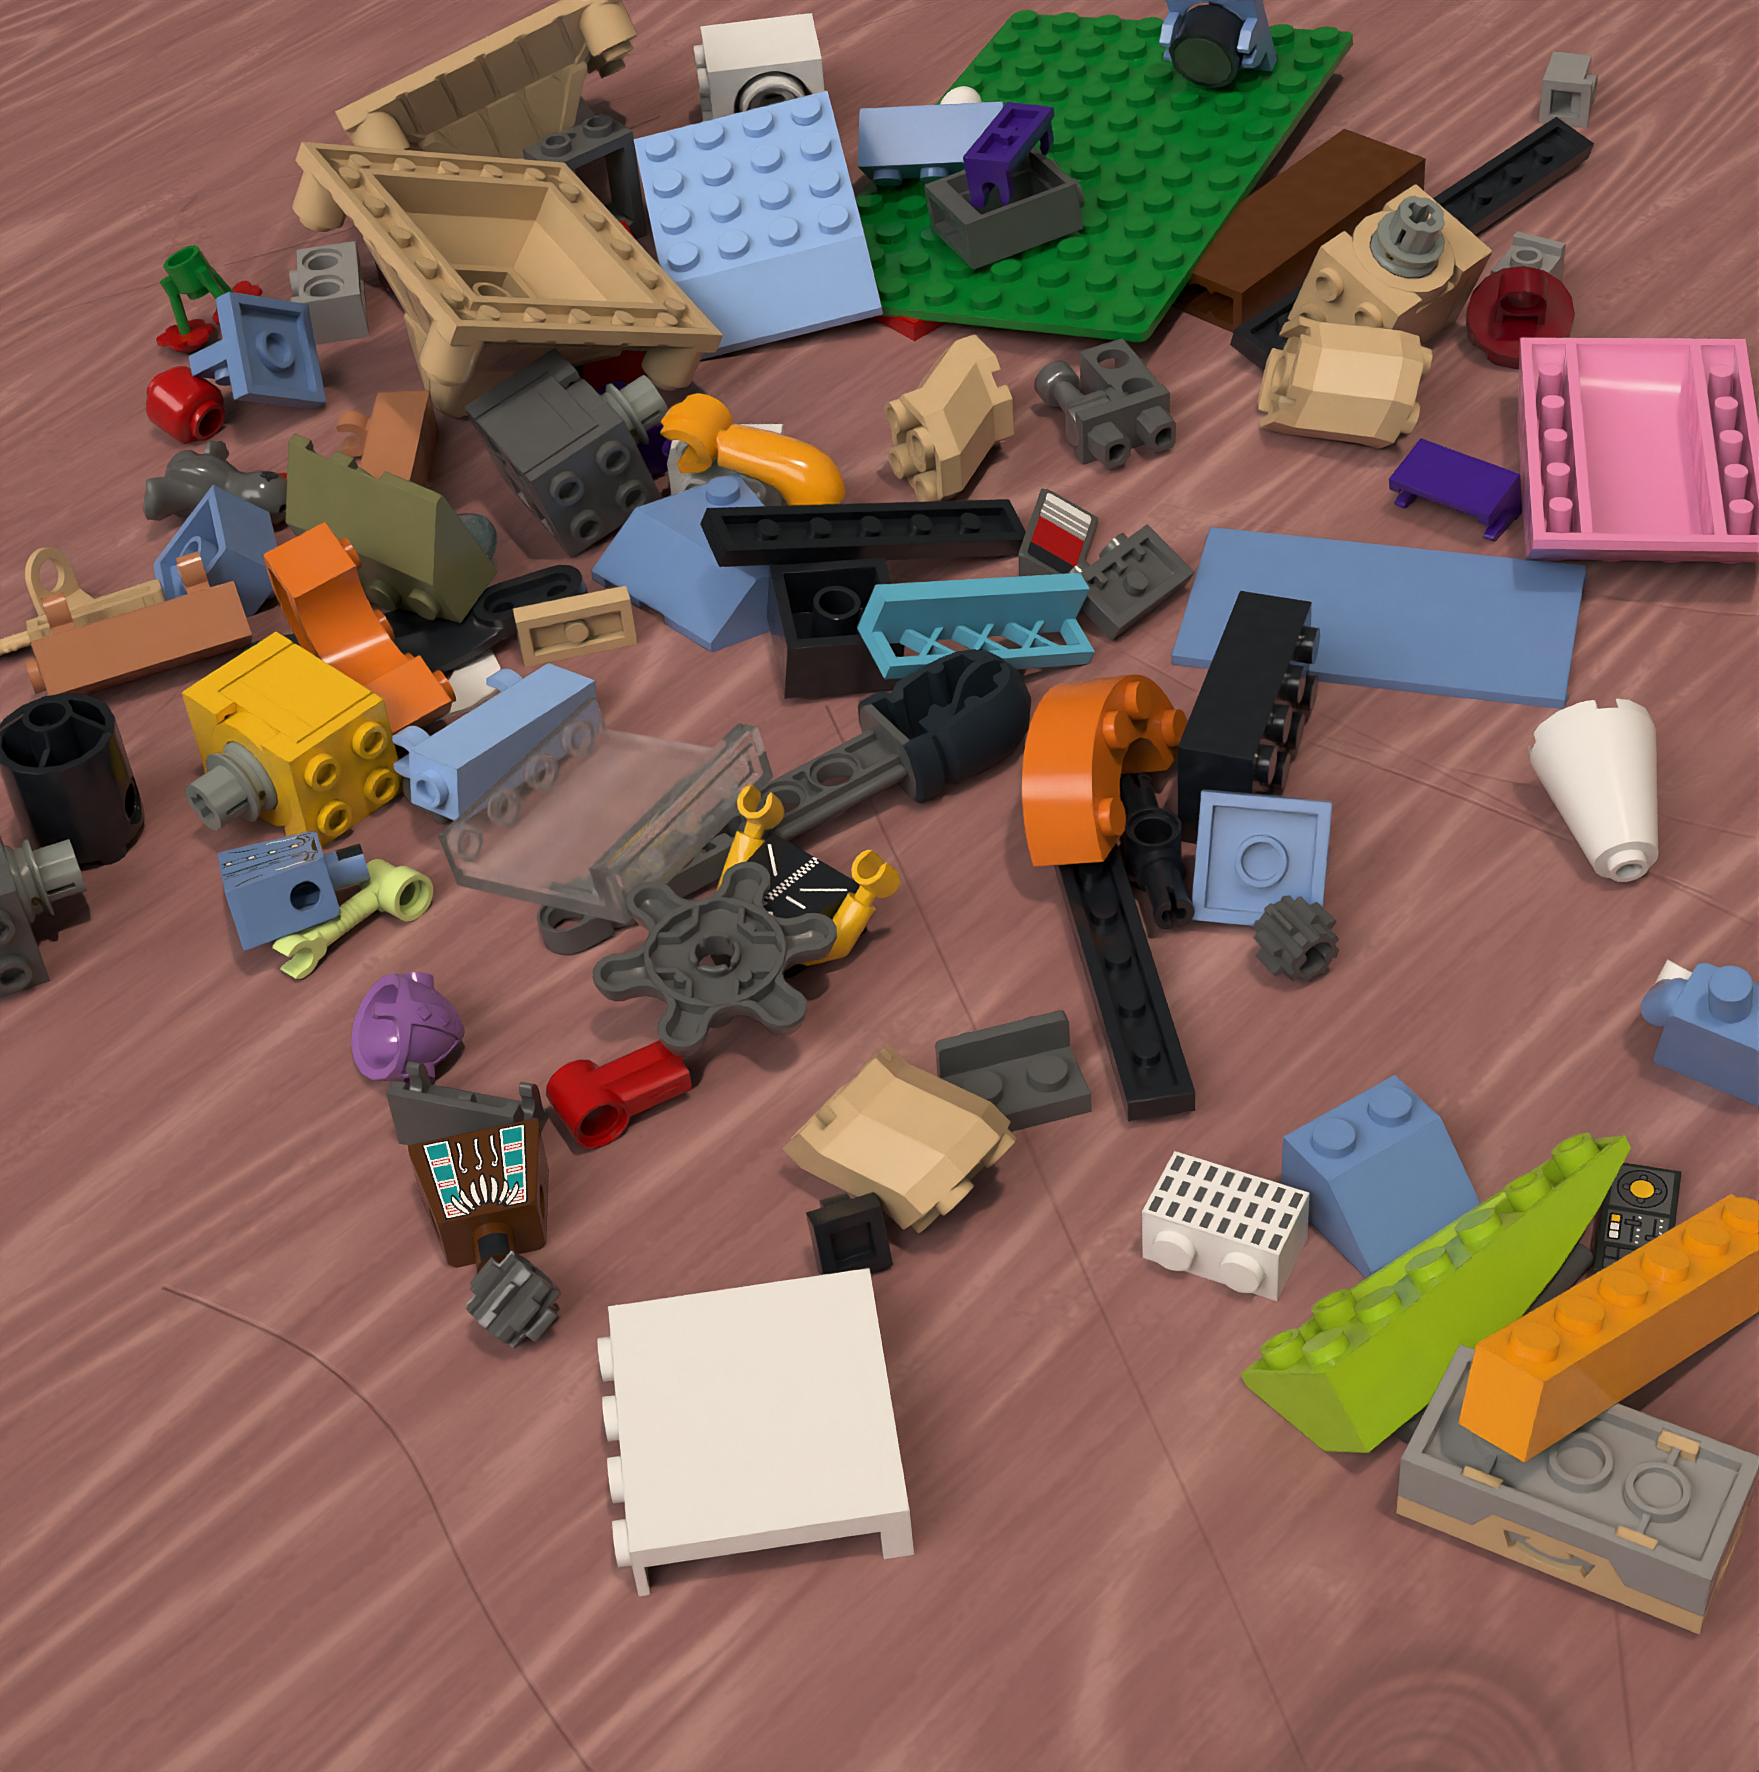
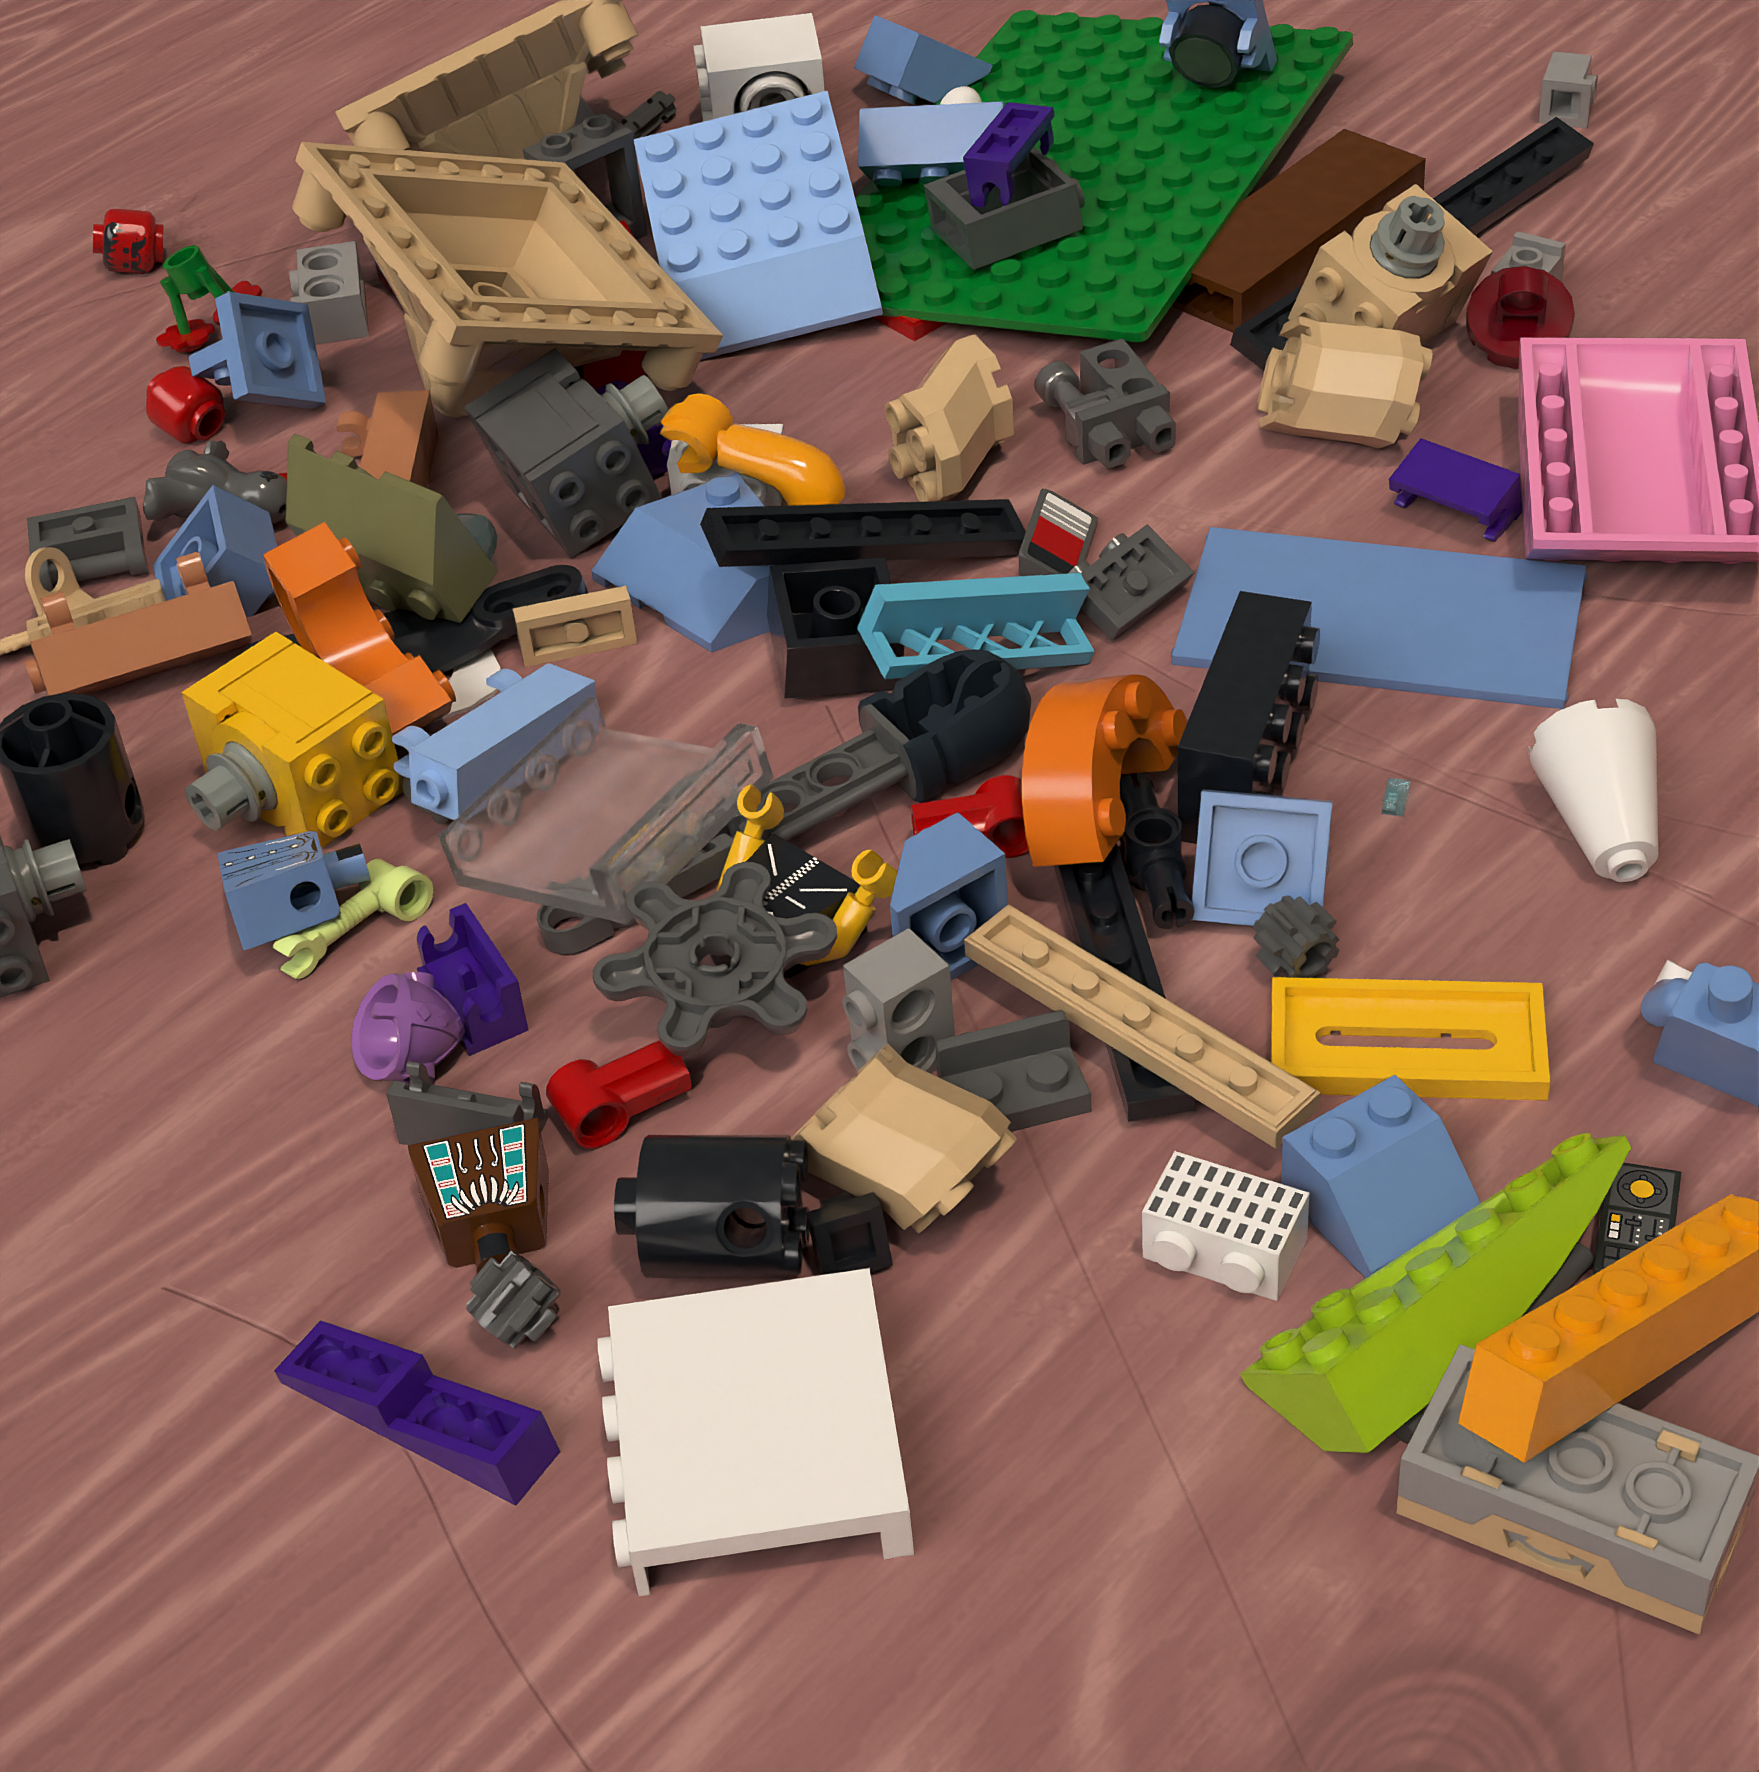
none -> dark grey plate [27,497,149,592]
none -> red head [93,209,164,274]
none -> dark purple slope [274,1320,561,1506]
none -> dark purple hinge [417,903,529,1056]
none -> black cylinder [614,1135,810,1279]
none -> dark grey axle [619,91,677,139]
none -> light grey brick [842,928,955,1074]
none -> medium blue slope [854,15,993,105]
none -> medium blue slope [890,812,1008,980]
none -> red piece [910,775,1029,858]
none -> tan tile [964,904,1320,1149]
none -> yellow piece [1271,977,1550,1101]
none -> clear light blue piece [1382,778,1410,817]

